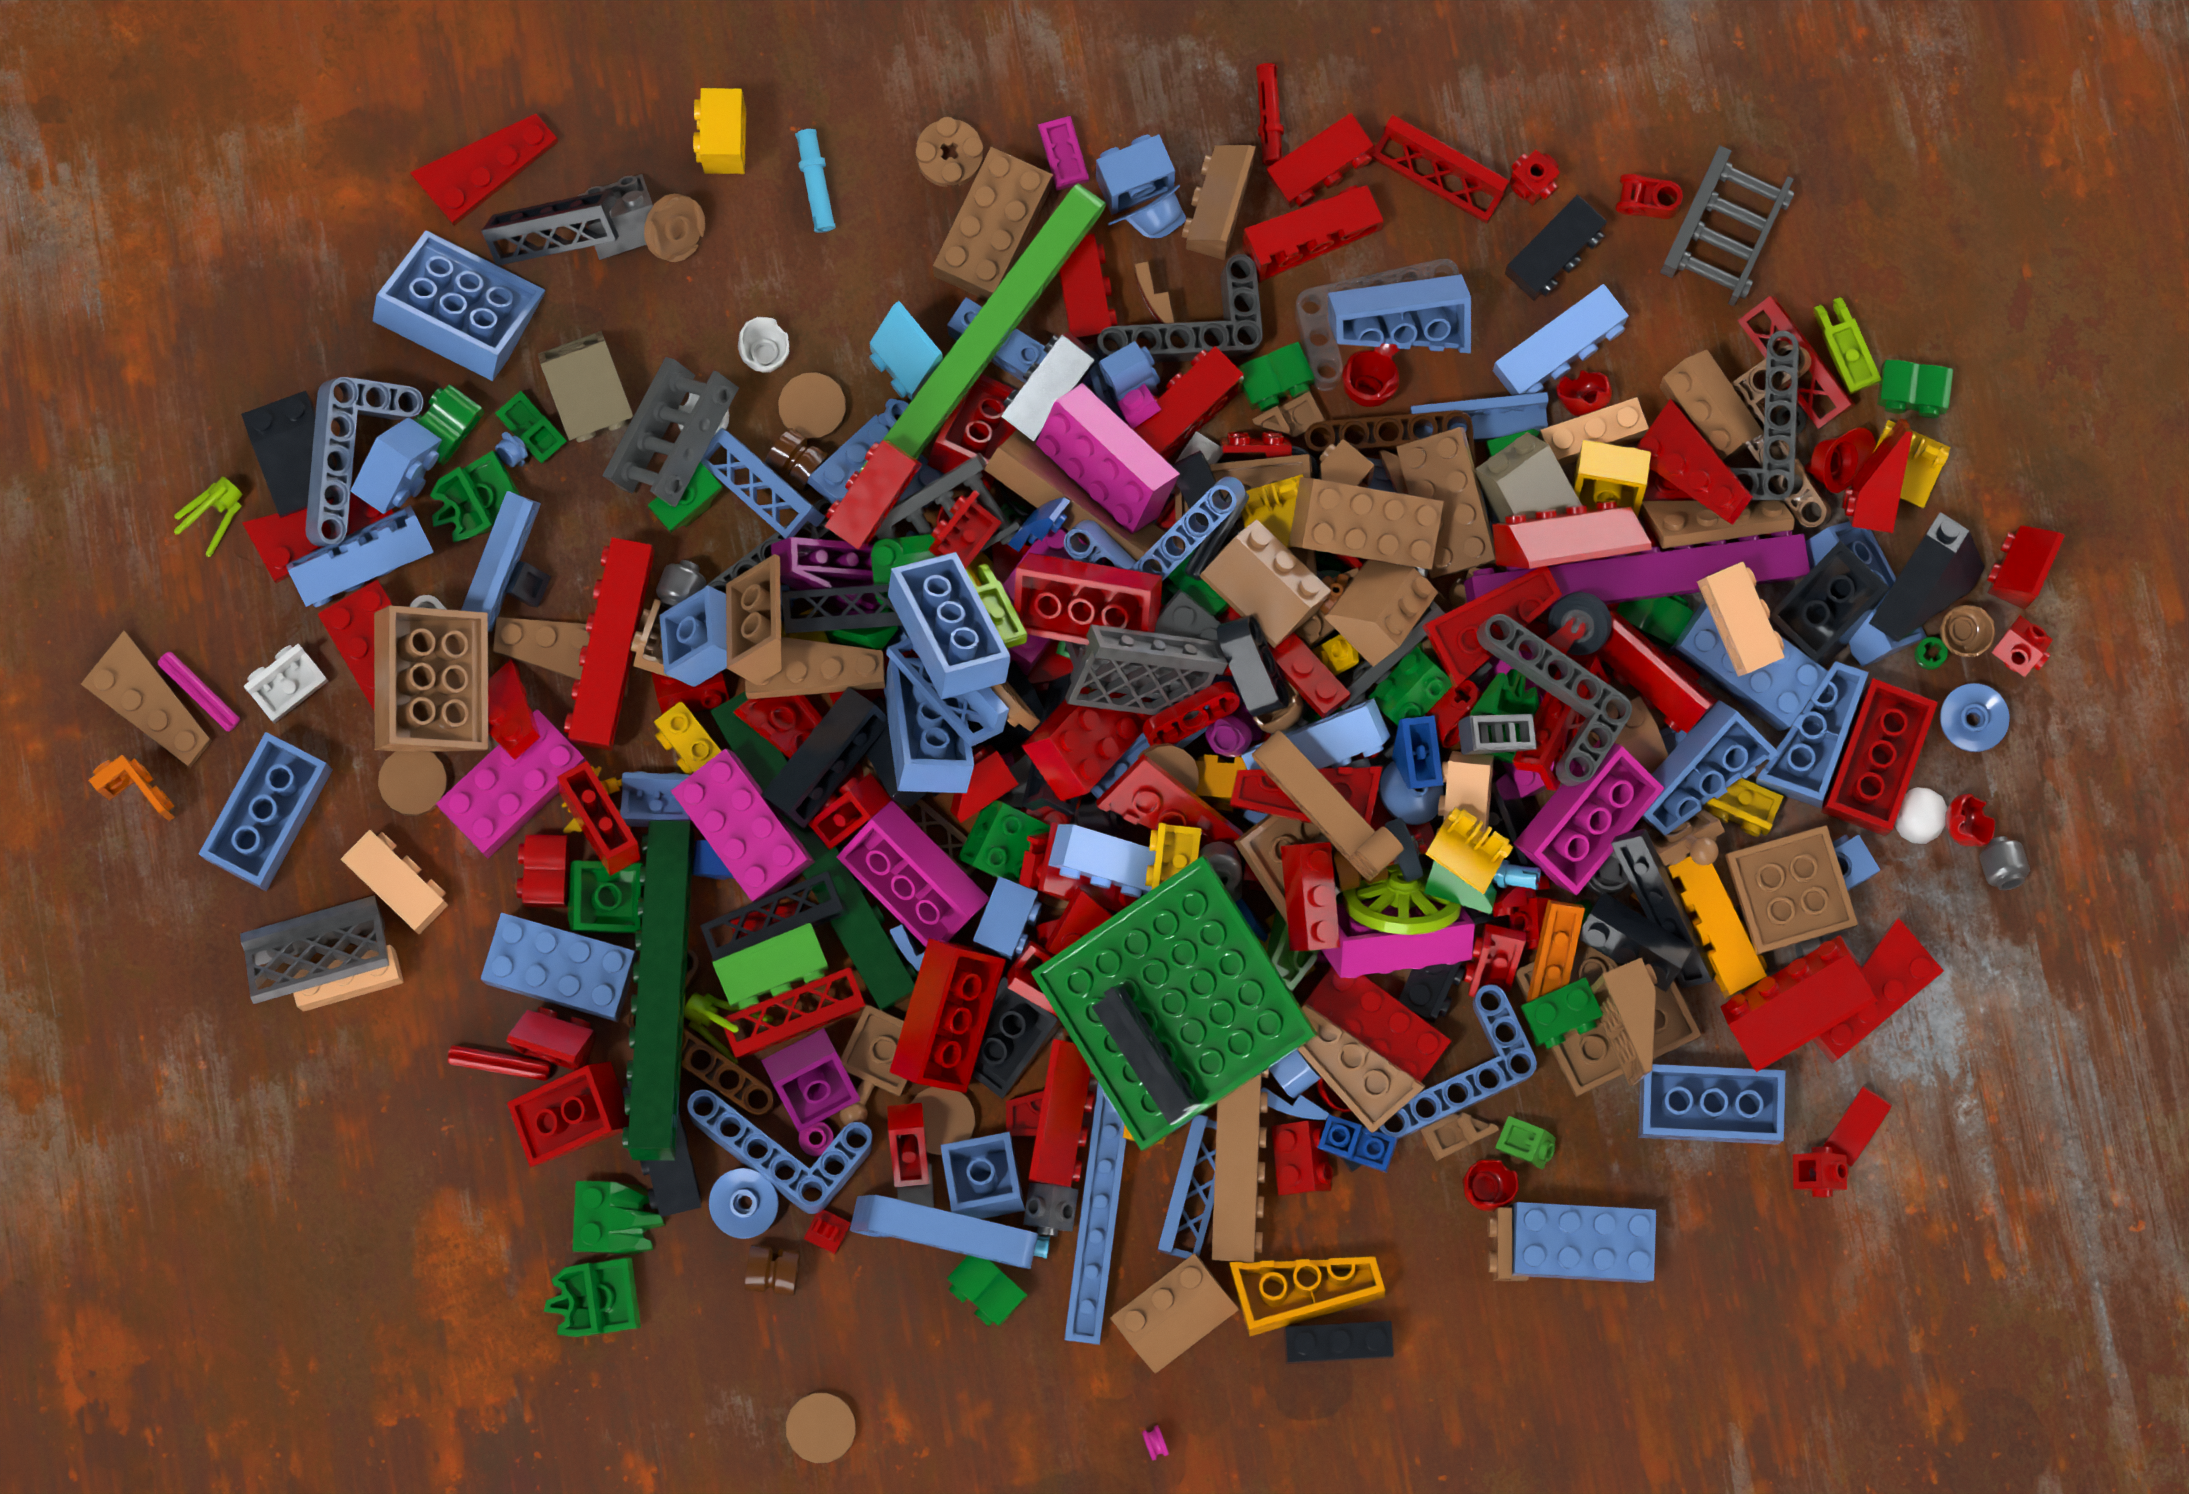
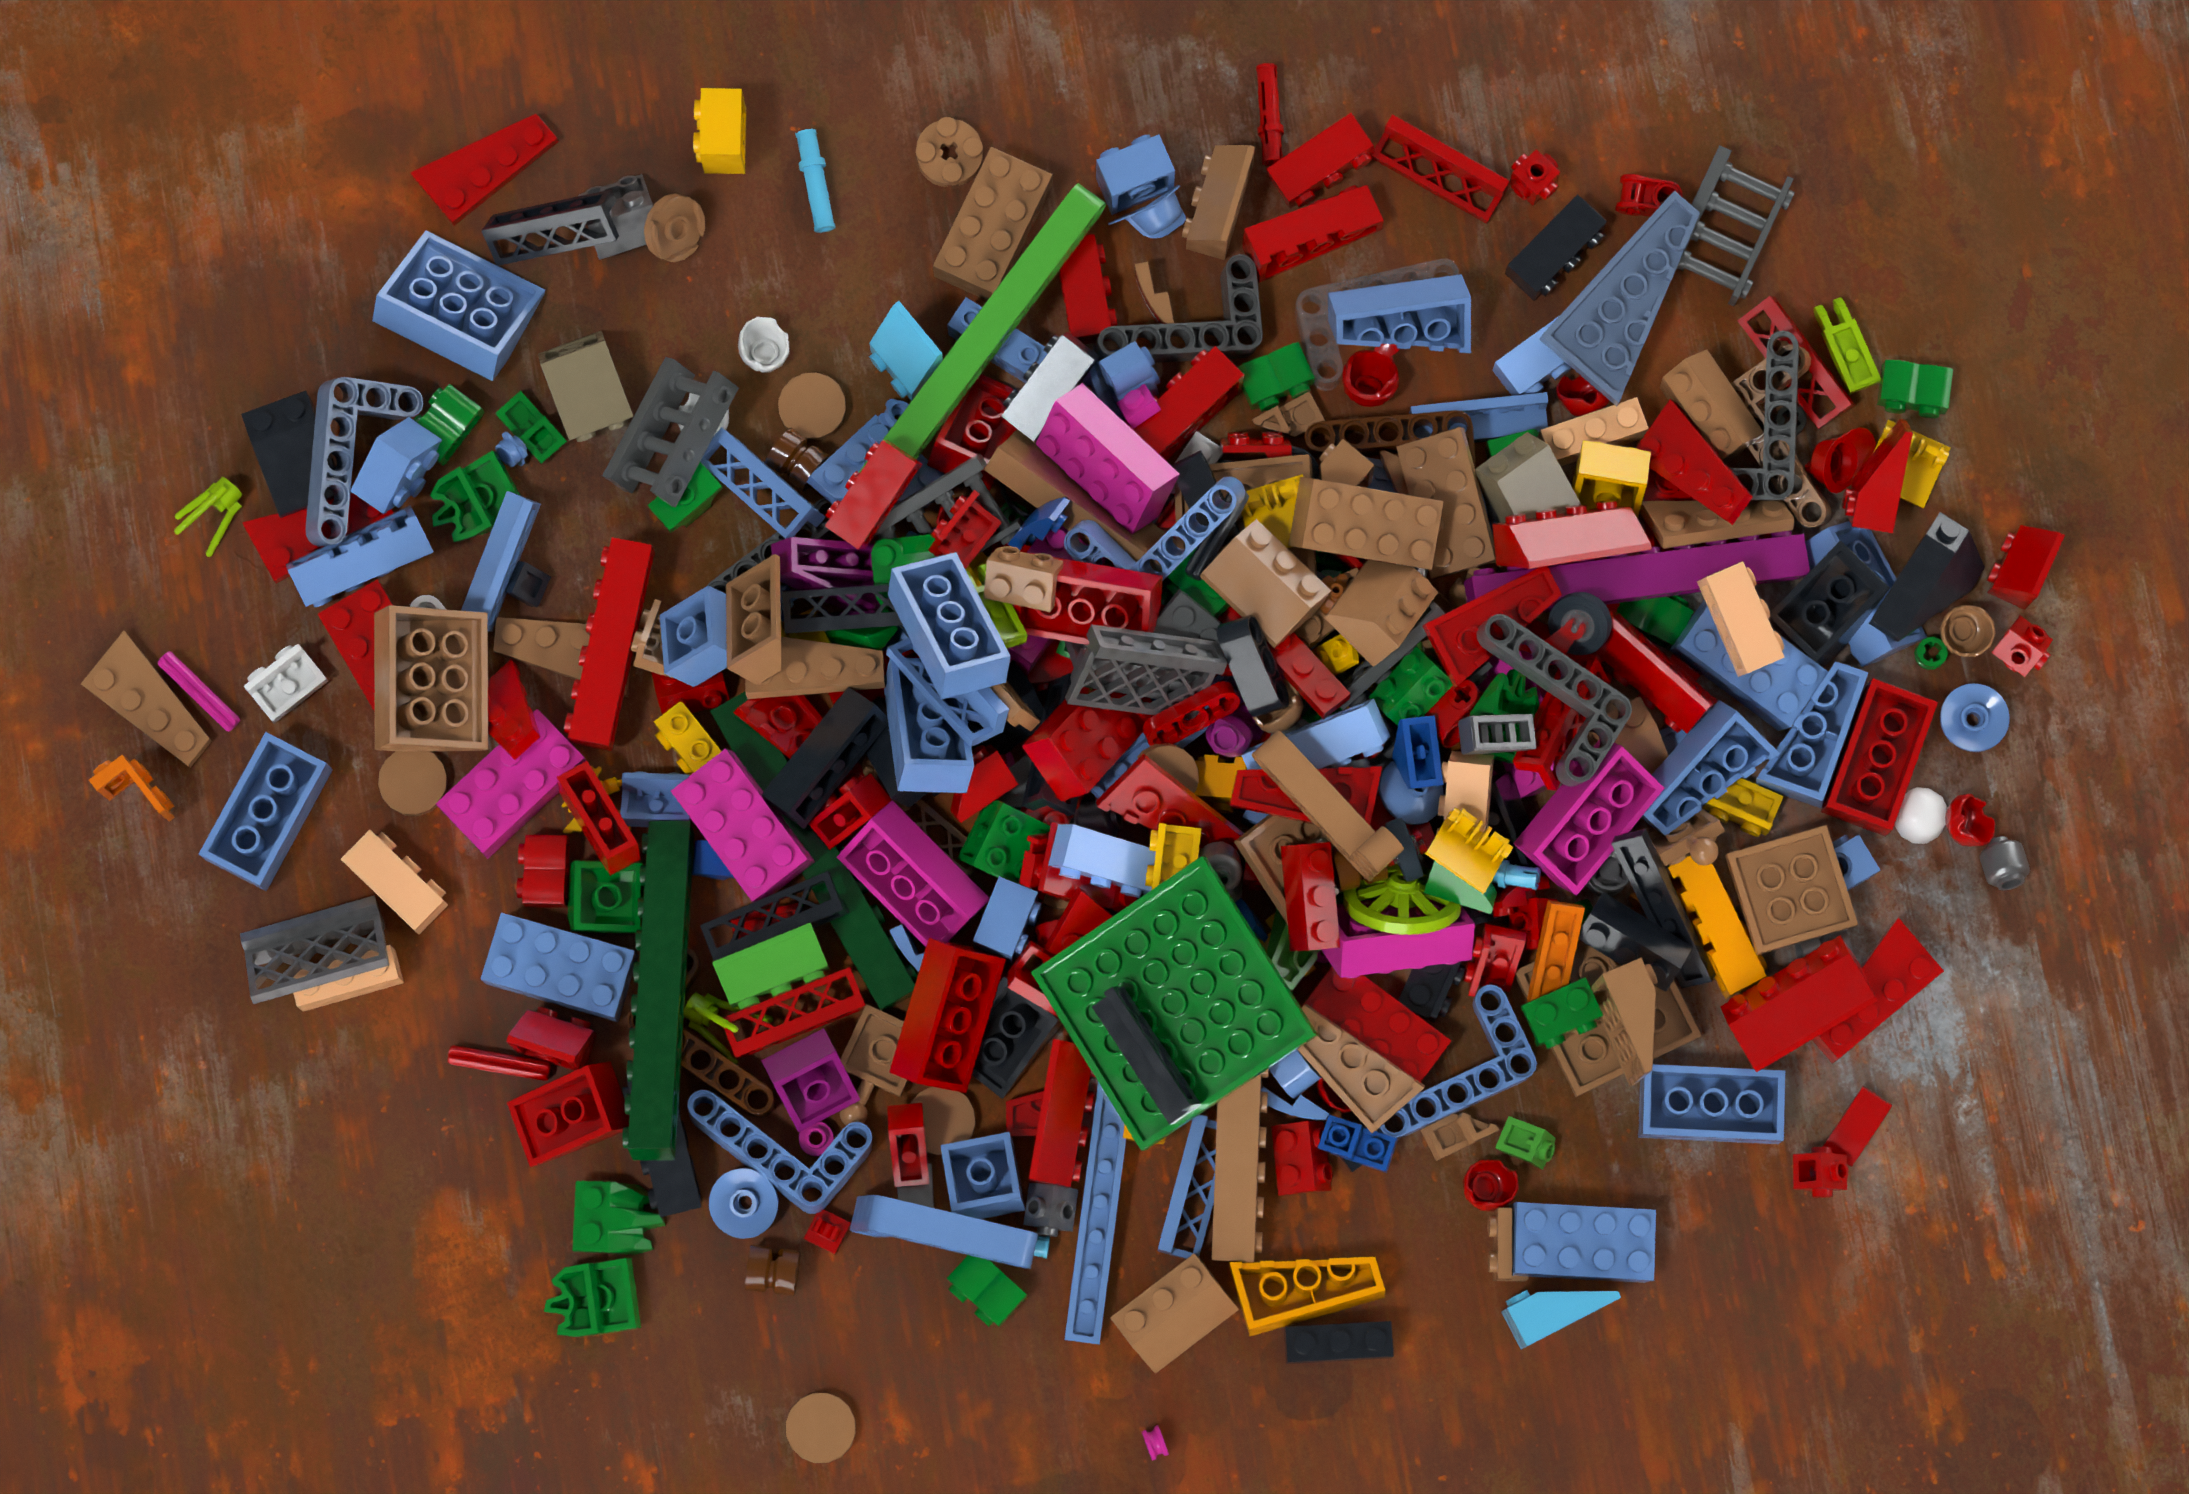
flat silver head [656,560,706,609] -> none
dark pink plate [1038,116,1089,191] -> none
none -> medium nougat bracket [984,546,1063,612]
none -> medium azure slope [1501,1290,1621,1349]
none -> sand blue wing [1540,191,1700,406]

